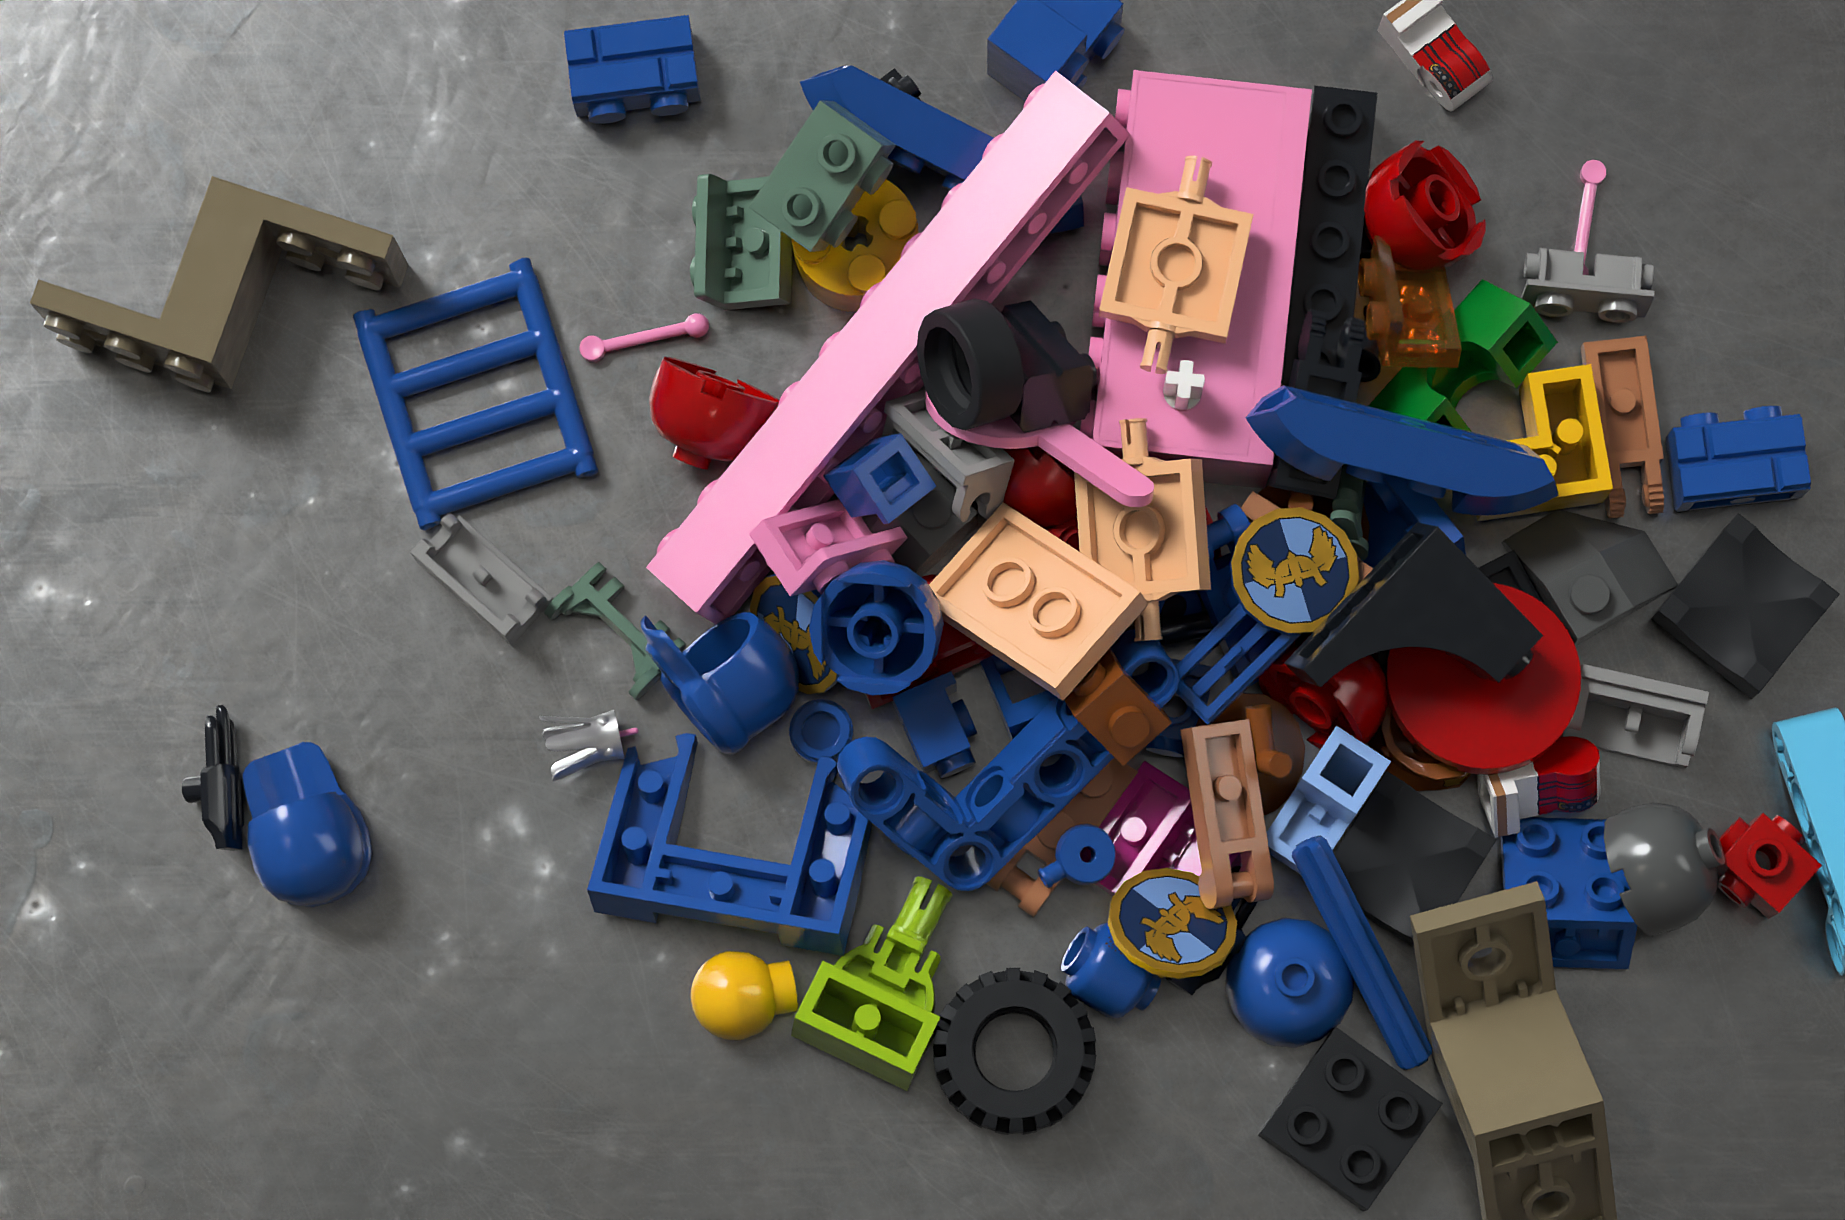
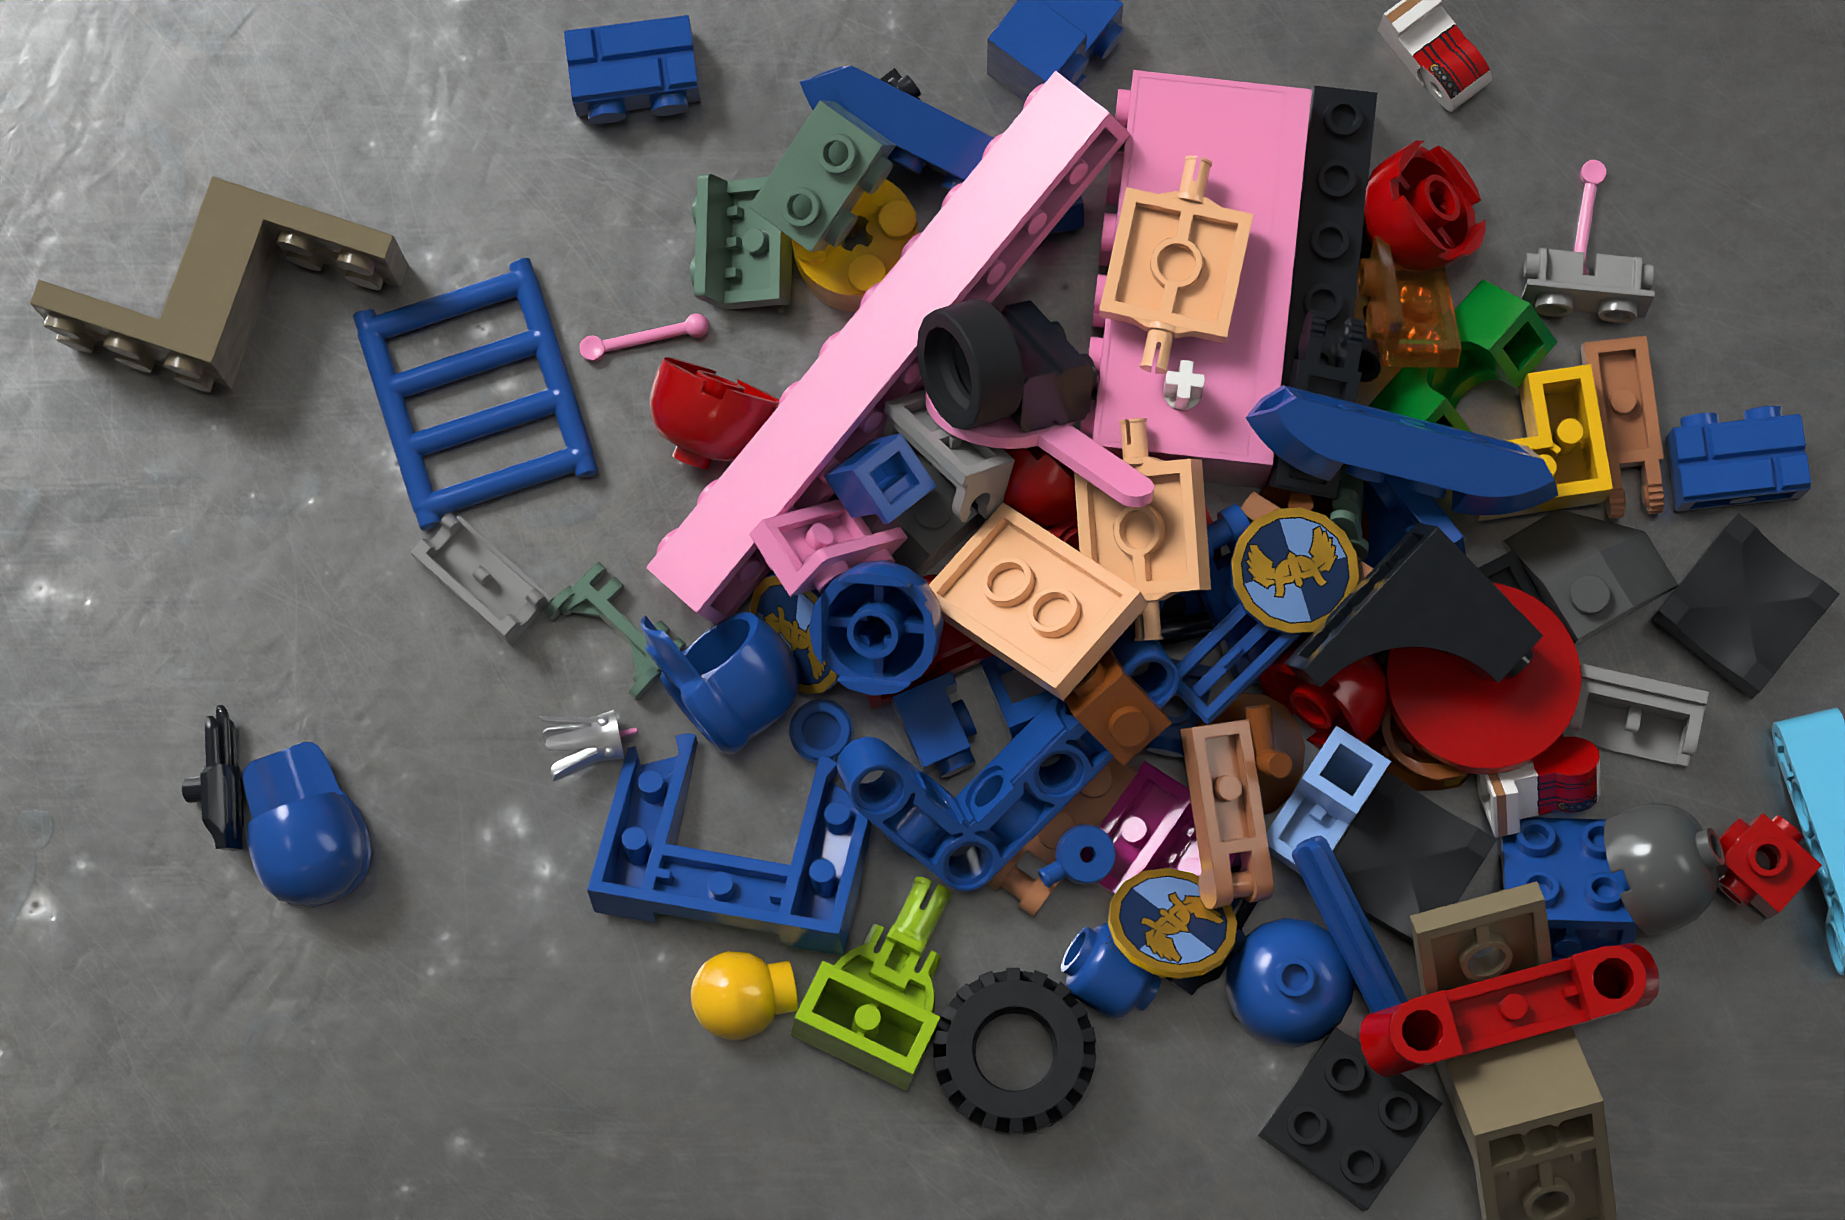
none -> red plate [1359,943,1660,1077]

